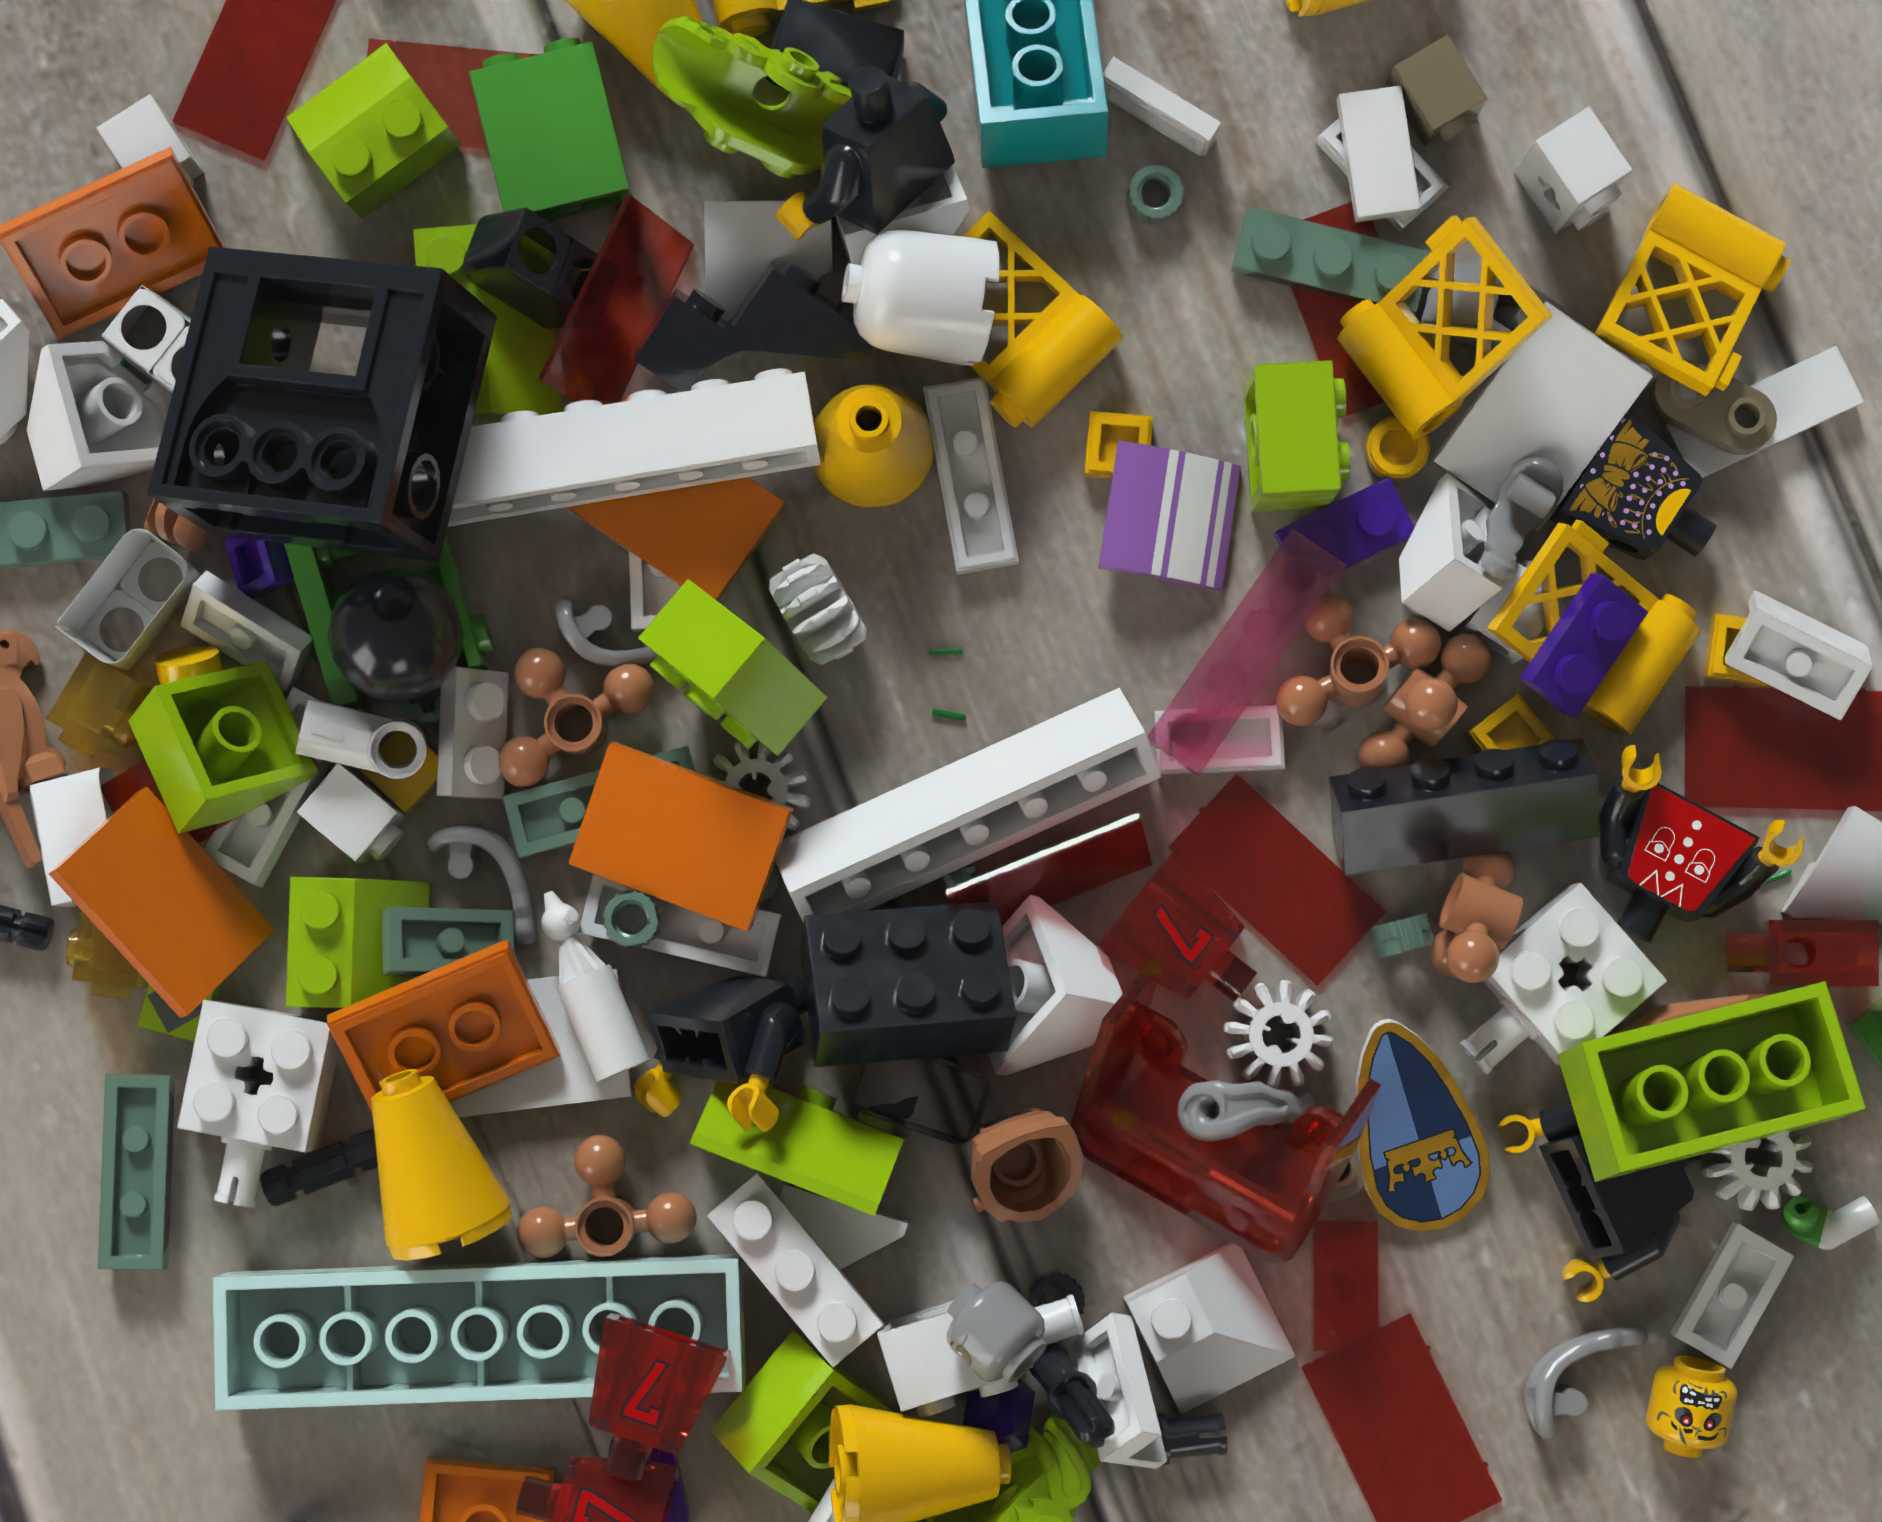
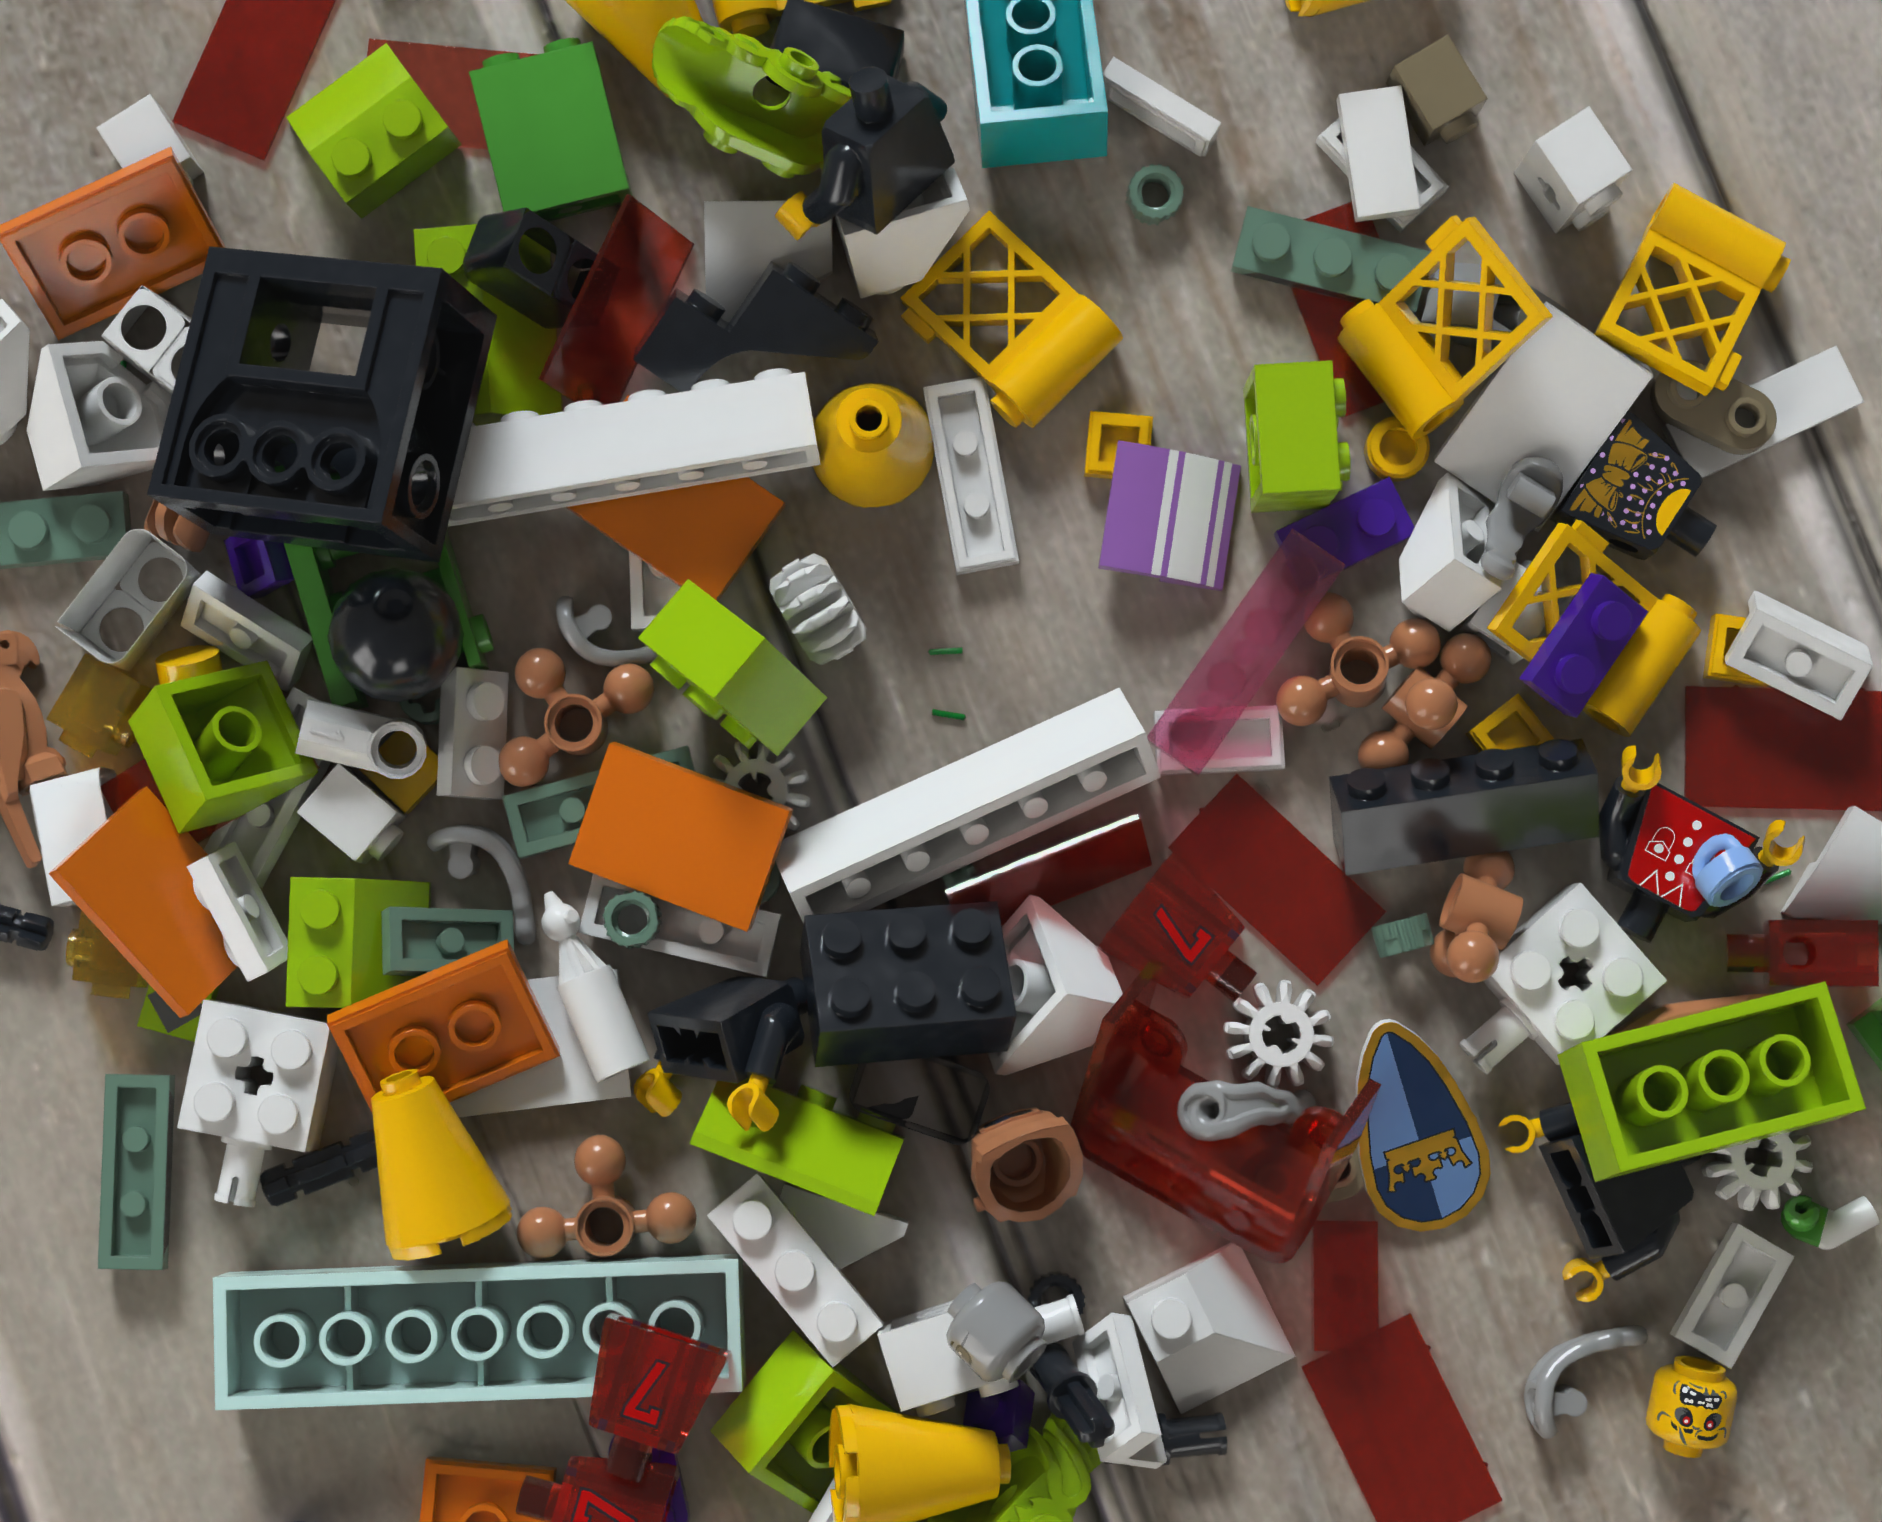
white cylinder [842,229,999,366] -> none
none -> white plate [186,841,288,982]
none -> light blue tile [1692,833,1763,907]

